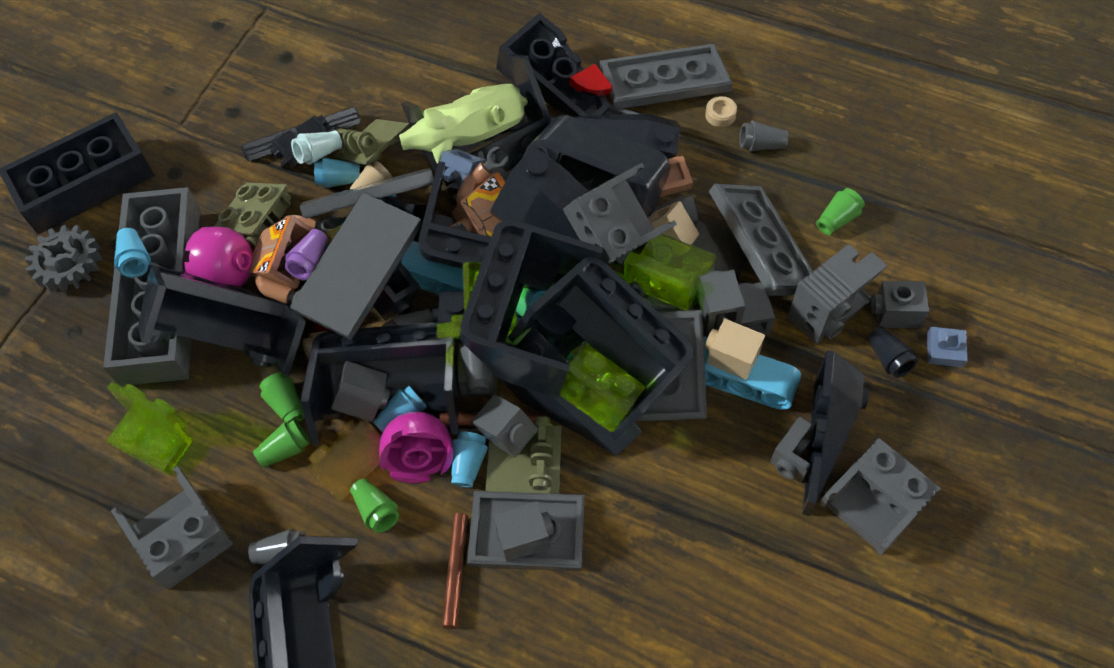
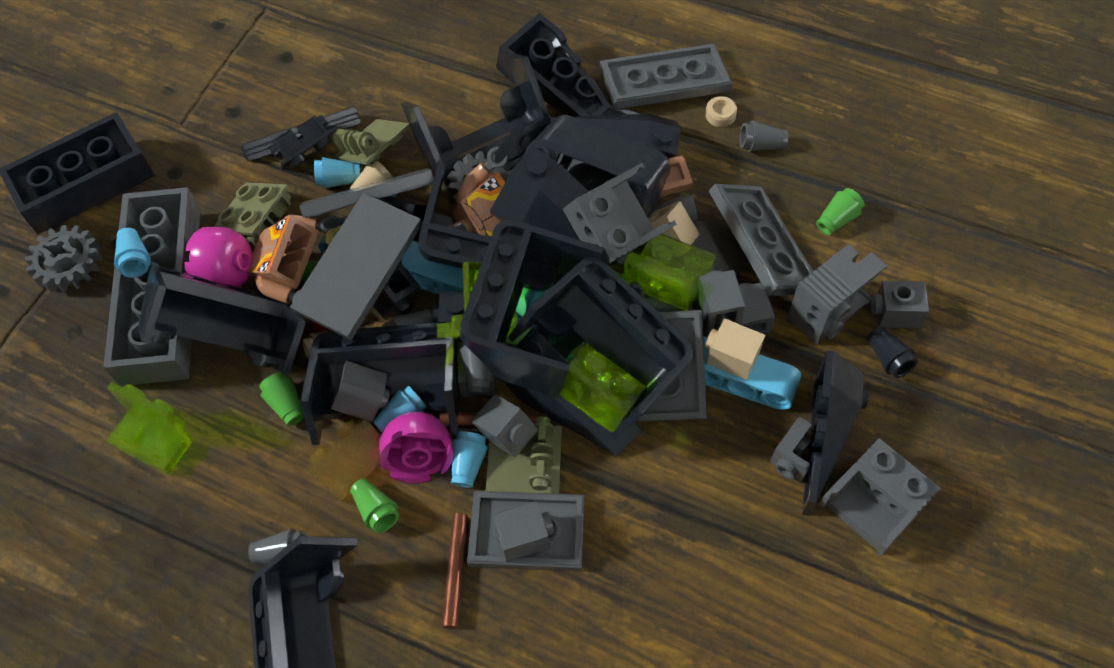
dark grey piece [111,466,233,590] -> none
bright green cone [253,419,311,468] -> none
medium lavender cone [285,229,328,280] -> none
light aqua cone [291,130,342,165] -> none
yellowish green animal [399,84,528,164] -> none
sand blue tile [440,149,485,187] -> none
red tile [569,64,613,96] -> none
sand blue tile [927,327,967,367] -> none

